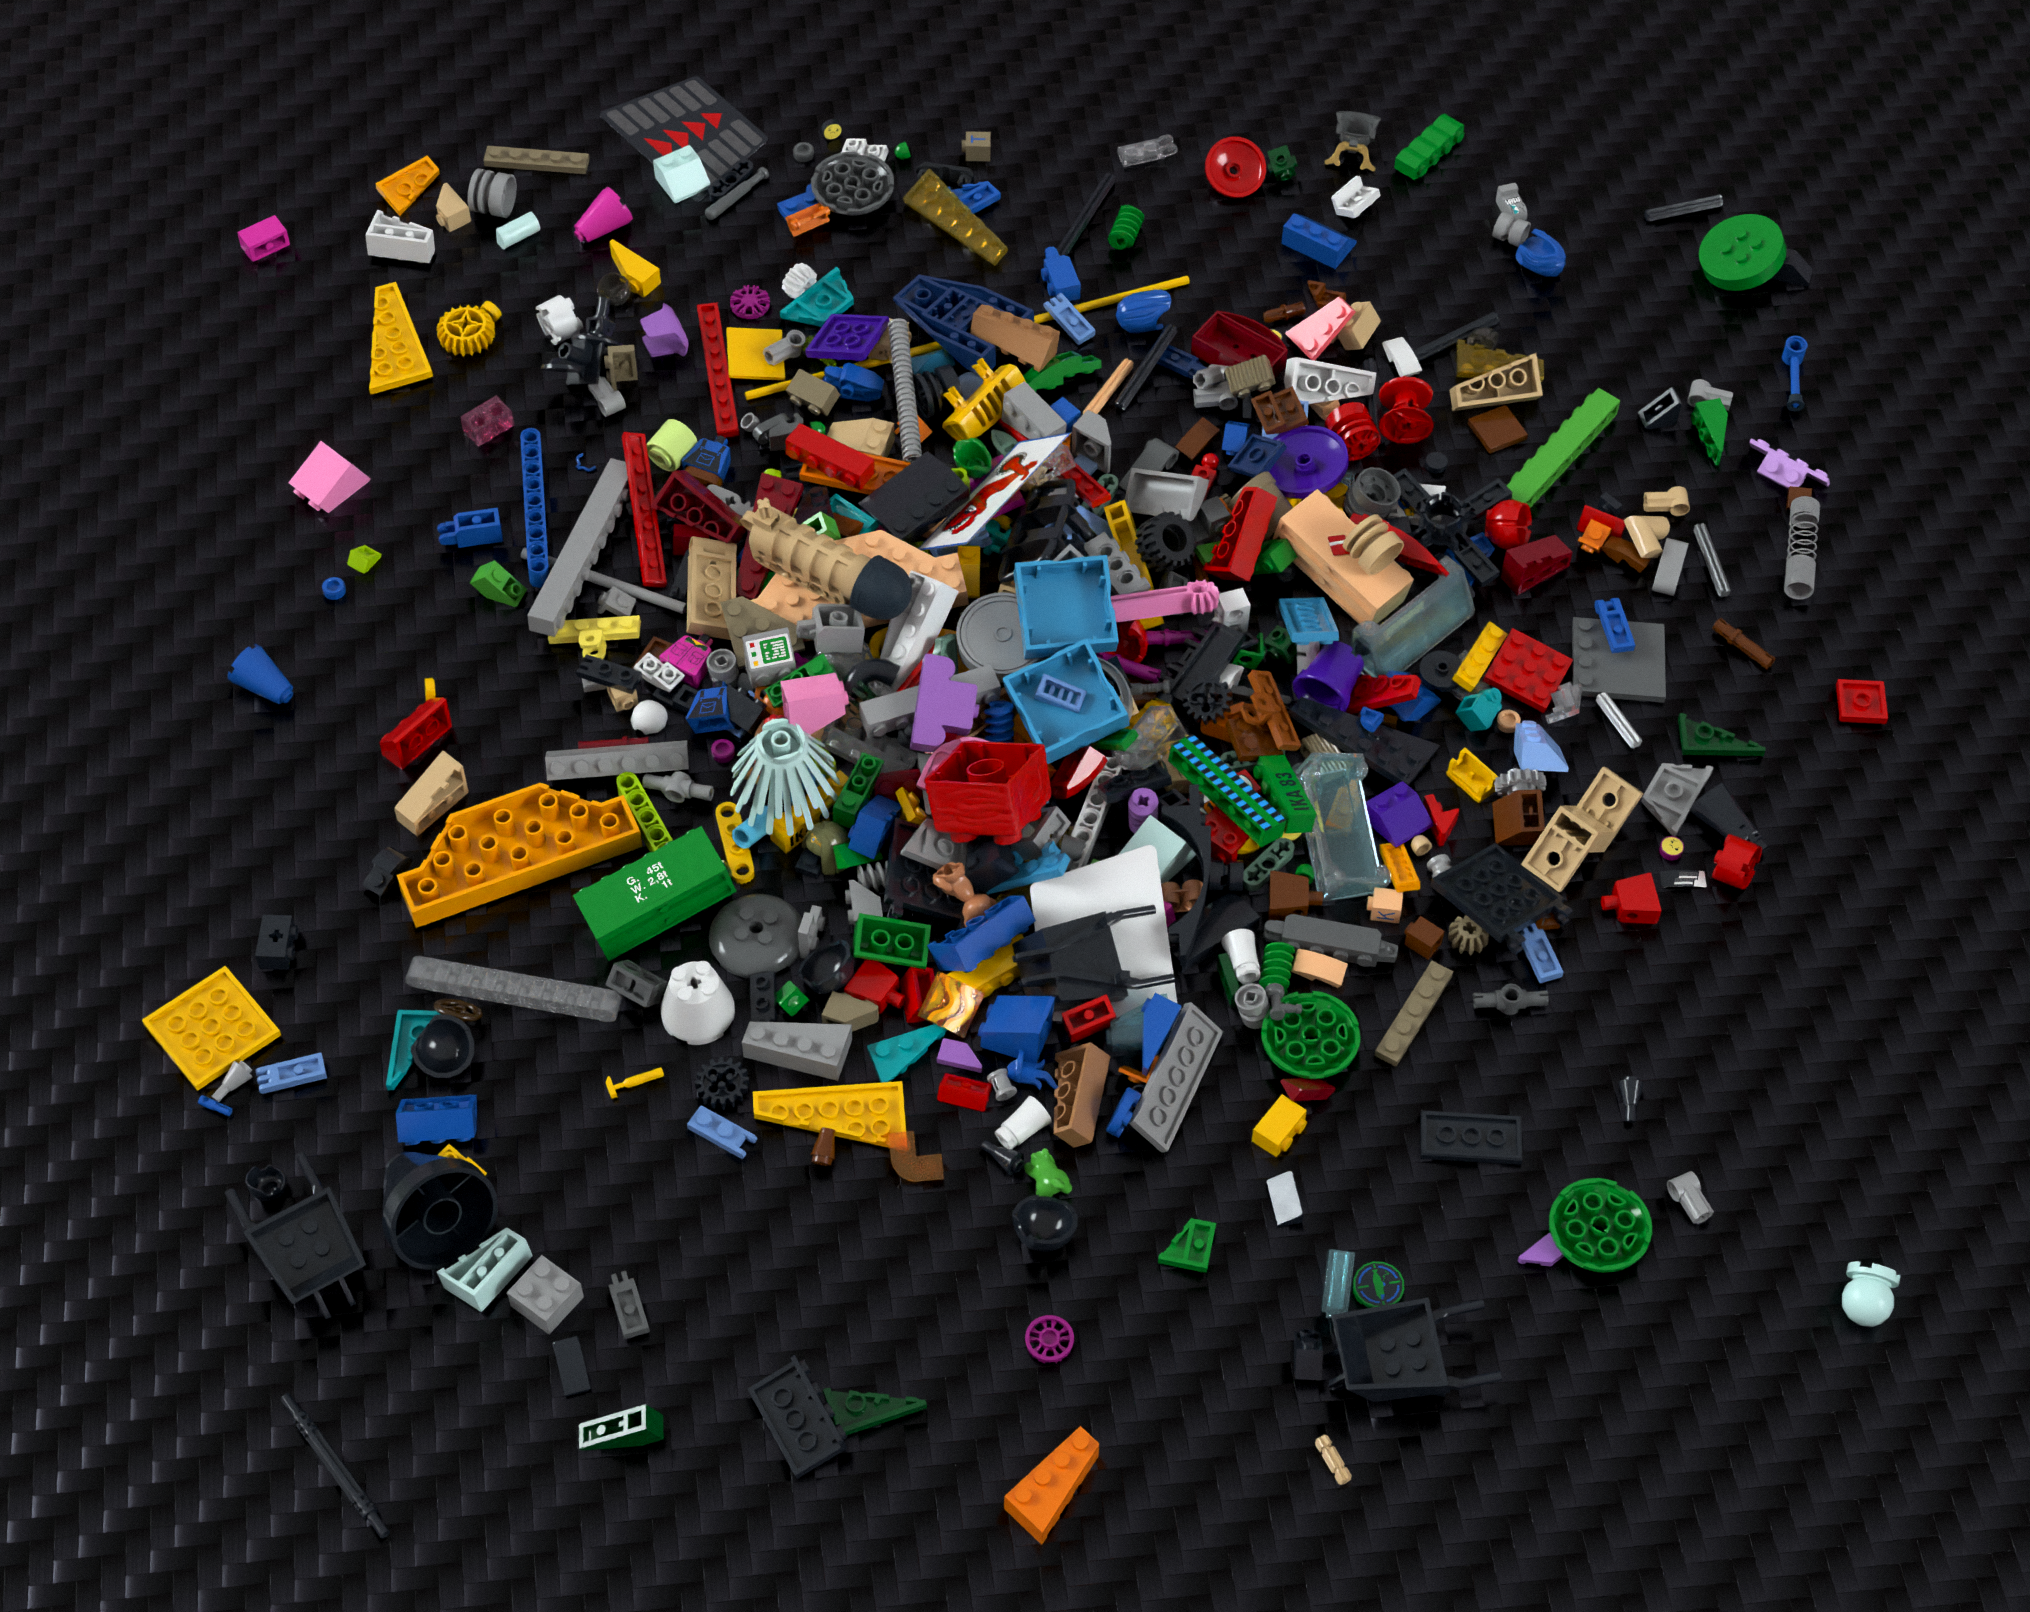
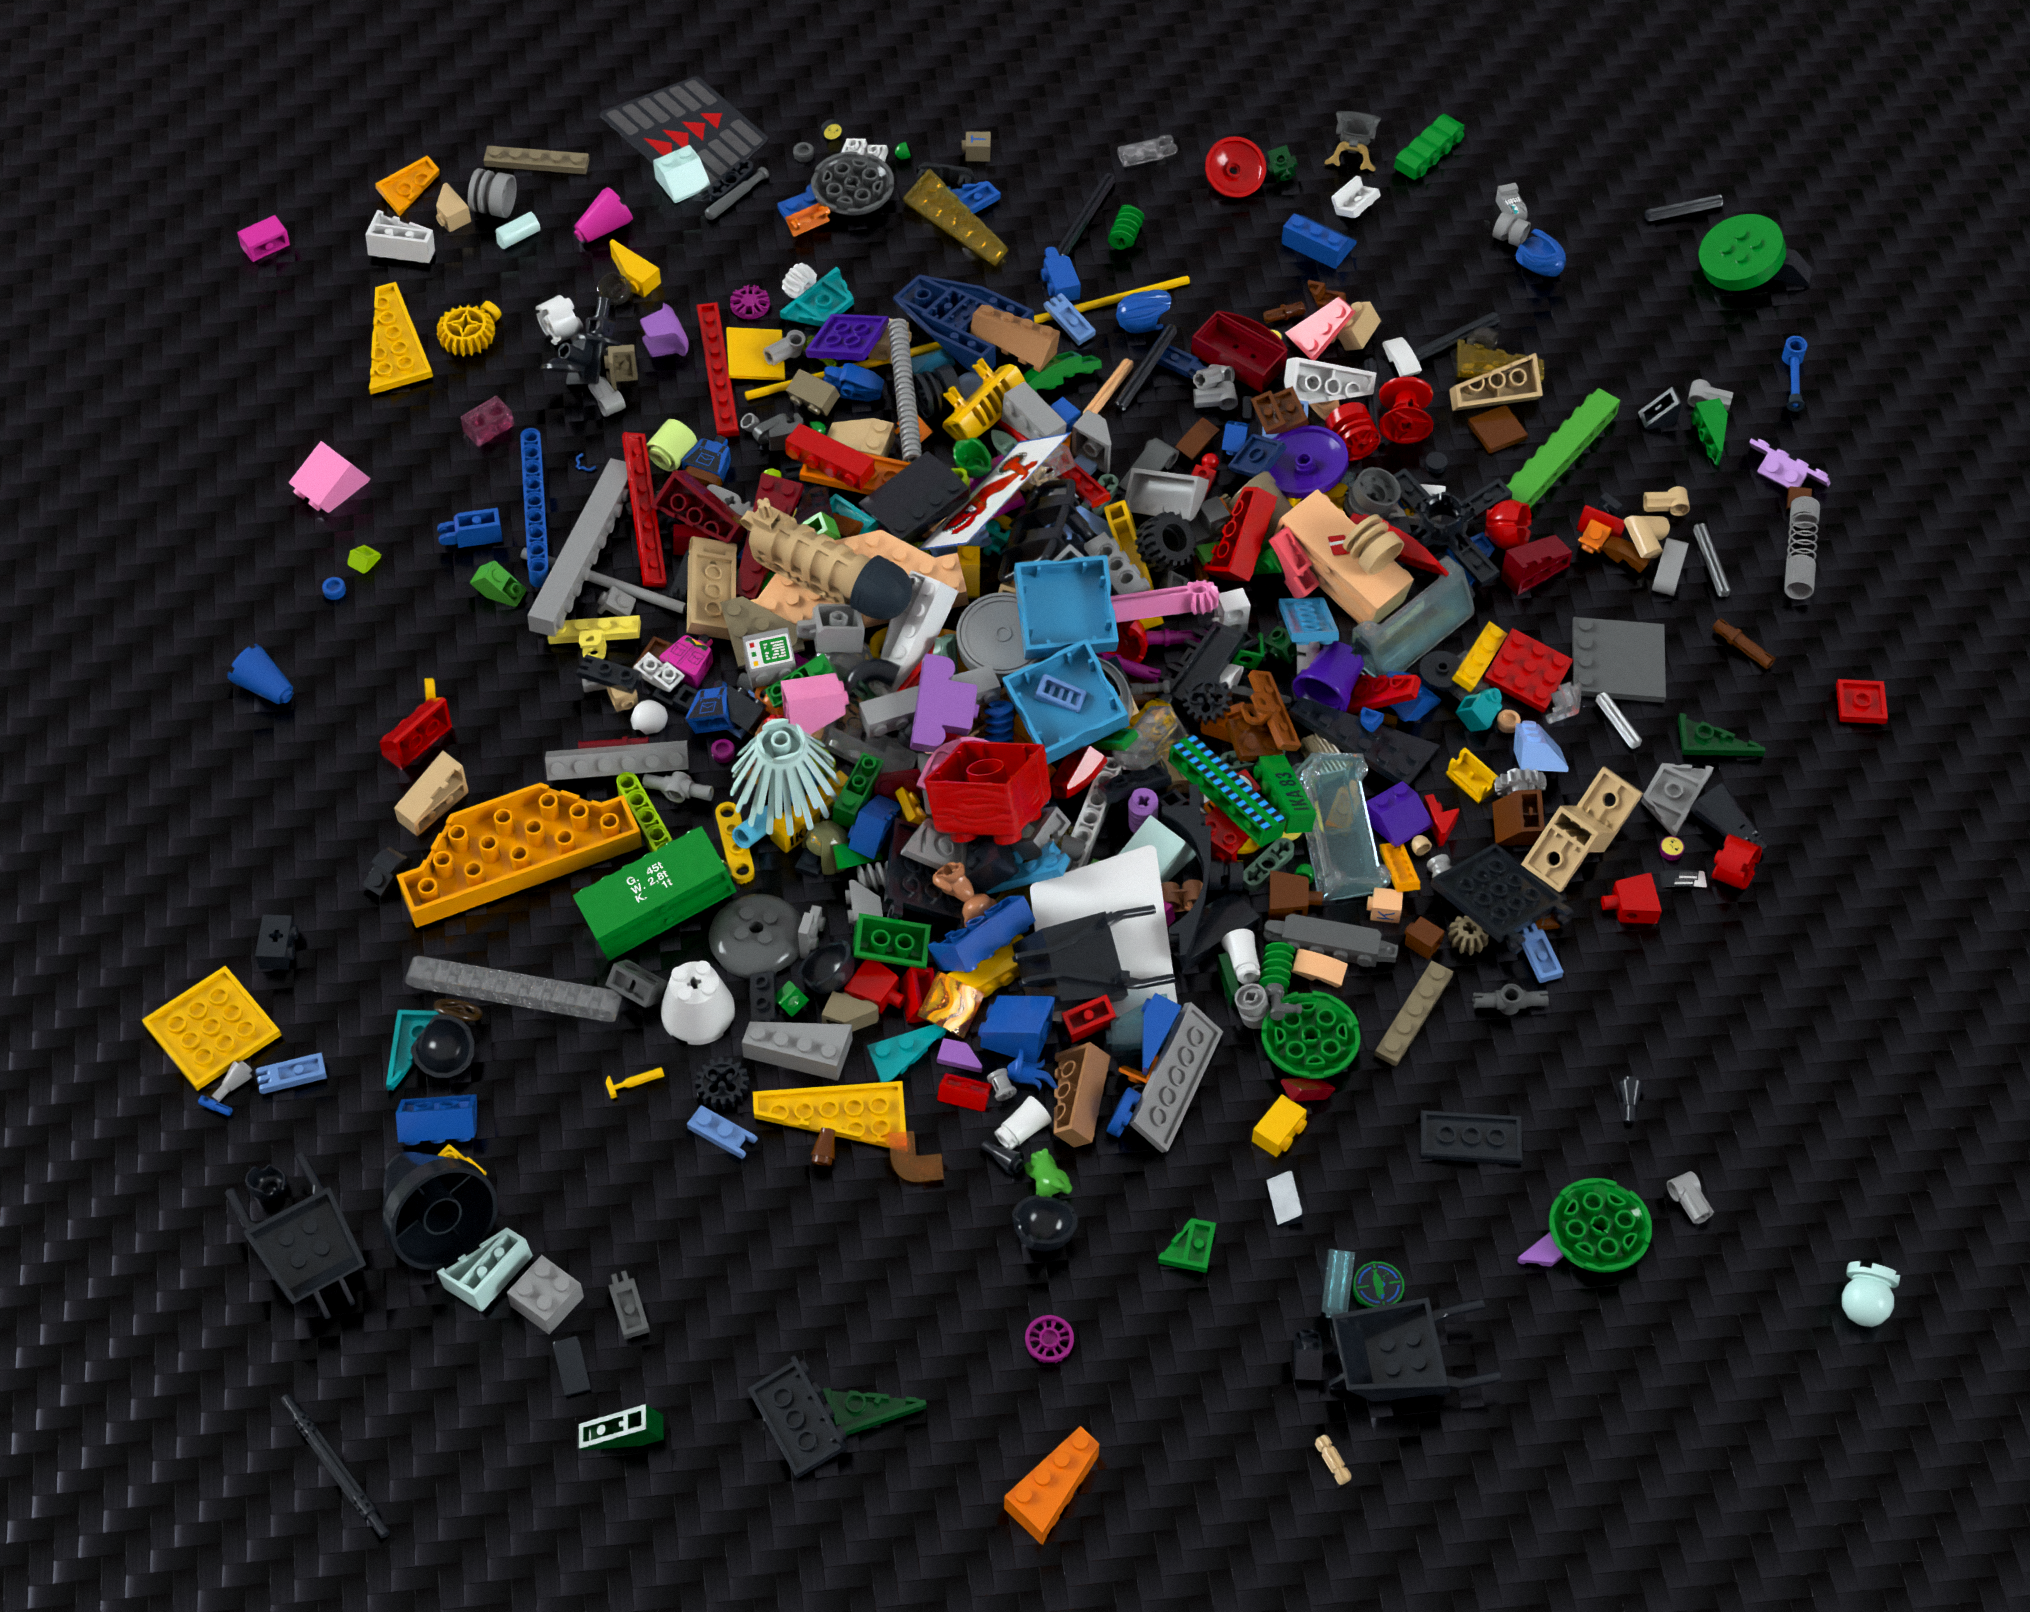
light grey wheel [706,649,740,688] -> none
dark tan brick [1224,355,1276,398] -> none
blue plate [1595,598,1636,653] -> none
none -> coral slope [1268,527,1320,599]

